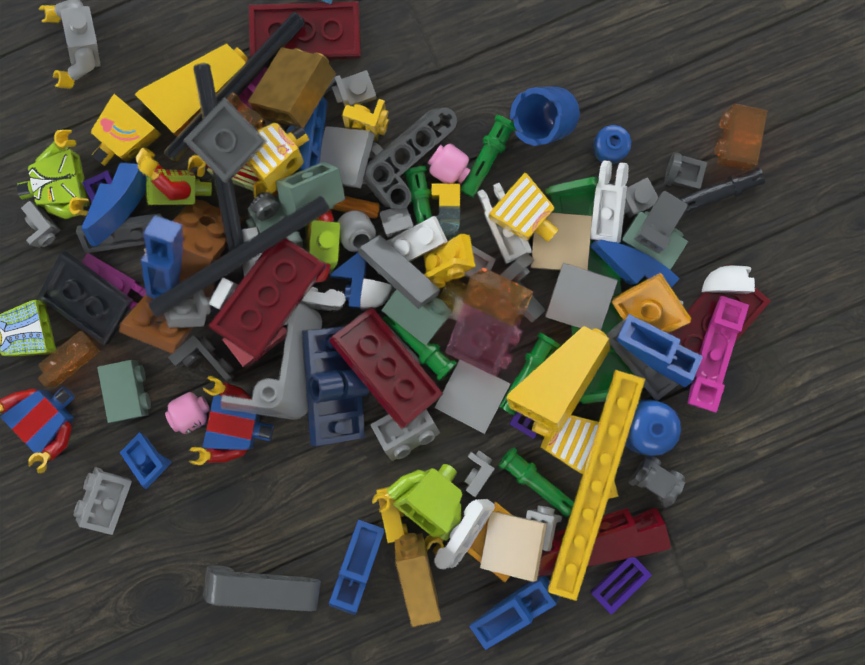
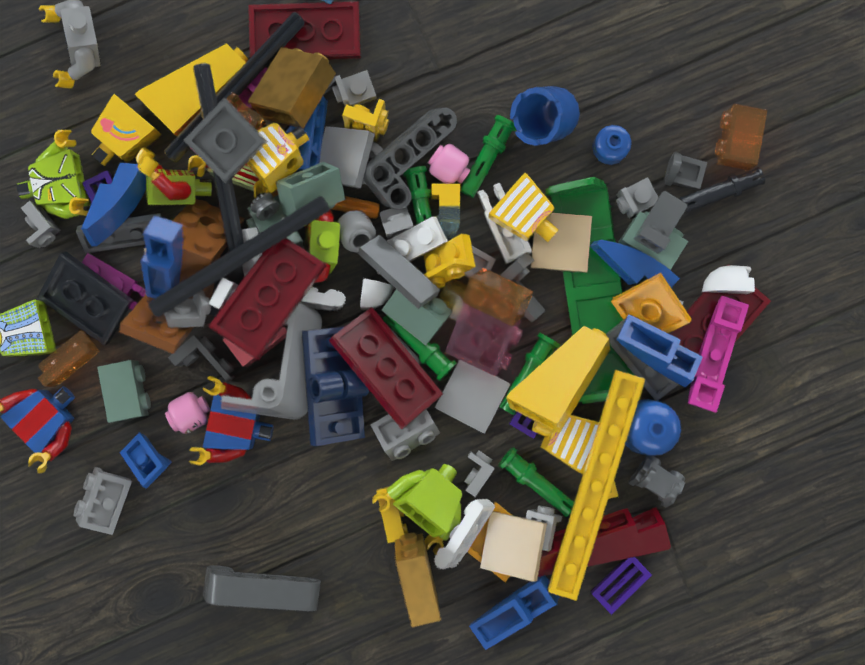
blue slope [329,520,385,615] -> none
blue slope [330,253,367,309] -> none
light grey tile [545,263,618,330] -> none
white hinge [590,161,629,243] -> none

